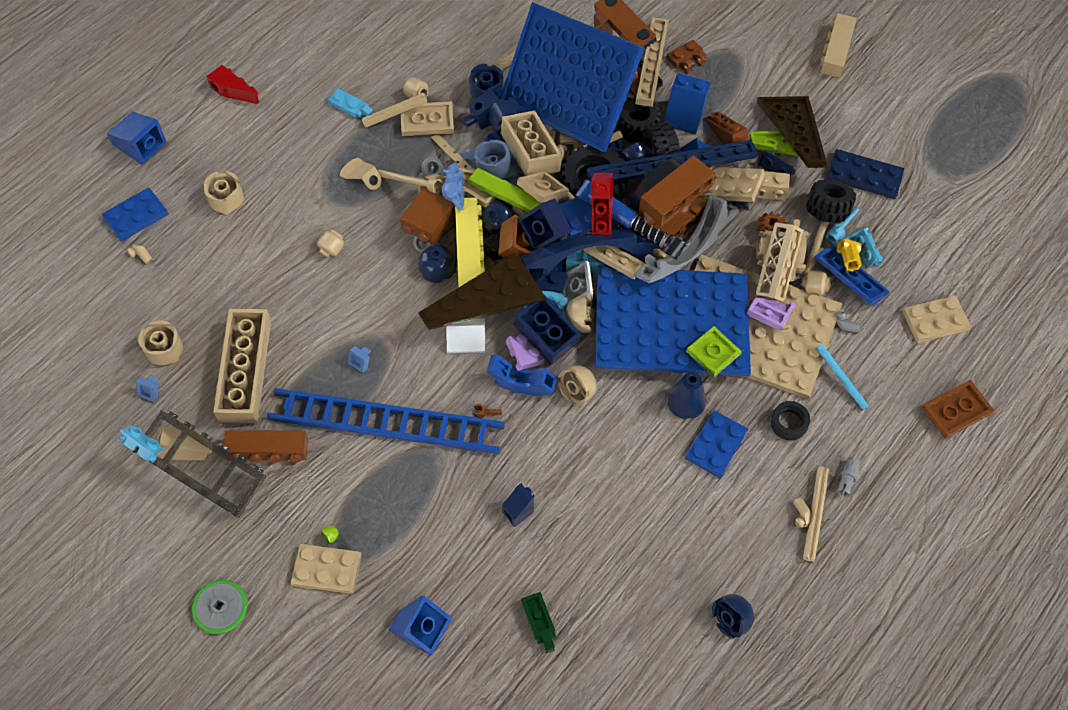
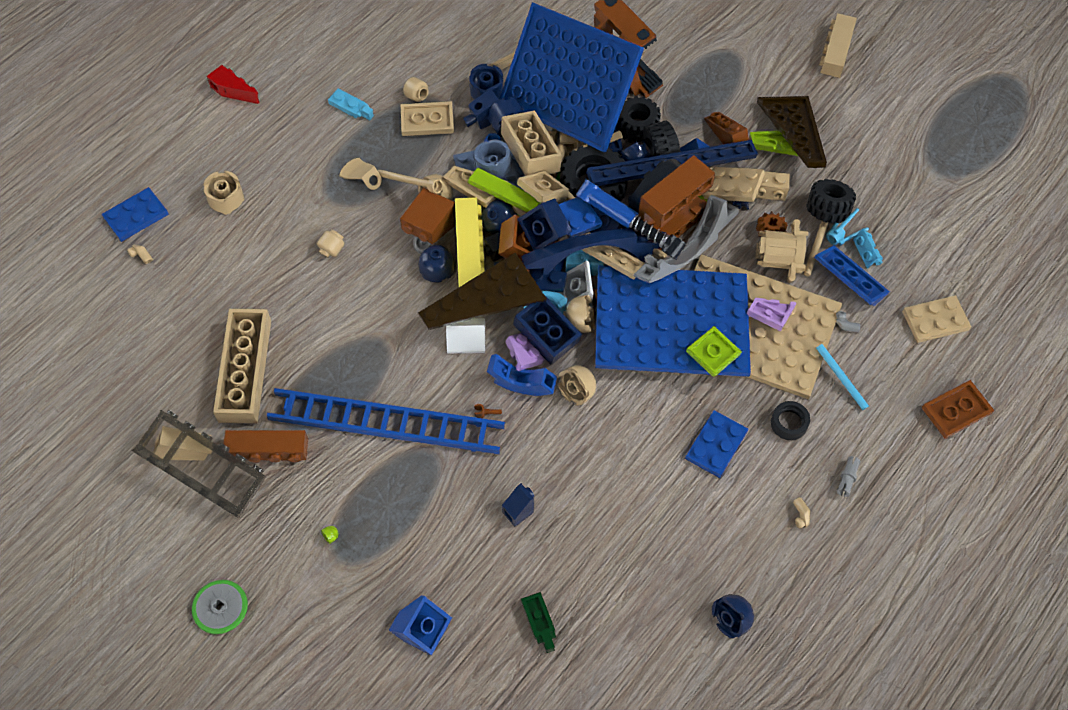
blue slope [107,111,167,165] -> none
medium azure hinge [119,425,164,463] -> none
medium blue tile [136,375,159,402] -> none
tan brick [138,321,183,365] -> none
tan plate [291,544,362,594] -> none
medium blue tile [348,346,371,373] -> none
tan axle [362,93,427,127] -> none
light grey hat [422,157,443,176] -> none
tan piece [431,134,475,171] -> none
medium blue animal [442,162,465,210] -> none
red slope [591,173,613,235] -> none
tan plate [635,17,669,107] -> none
blue slope [664,73,711,135] -> none
dark orange plate [666,40,707,74] -> none
dark blue cone [668,372,706,419] -> none
tan fence [755,222,804,302] -> none
dark blue hinge [758,150,796,176] -> none
tan head [802,271,830,296] -> none
tan axle [803,466,829,562] -> none
dark blue plate [827,149,905,199] -> none
yellow piece [837,238,862,272] -> none

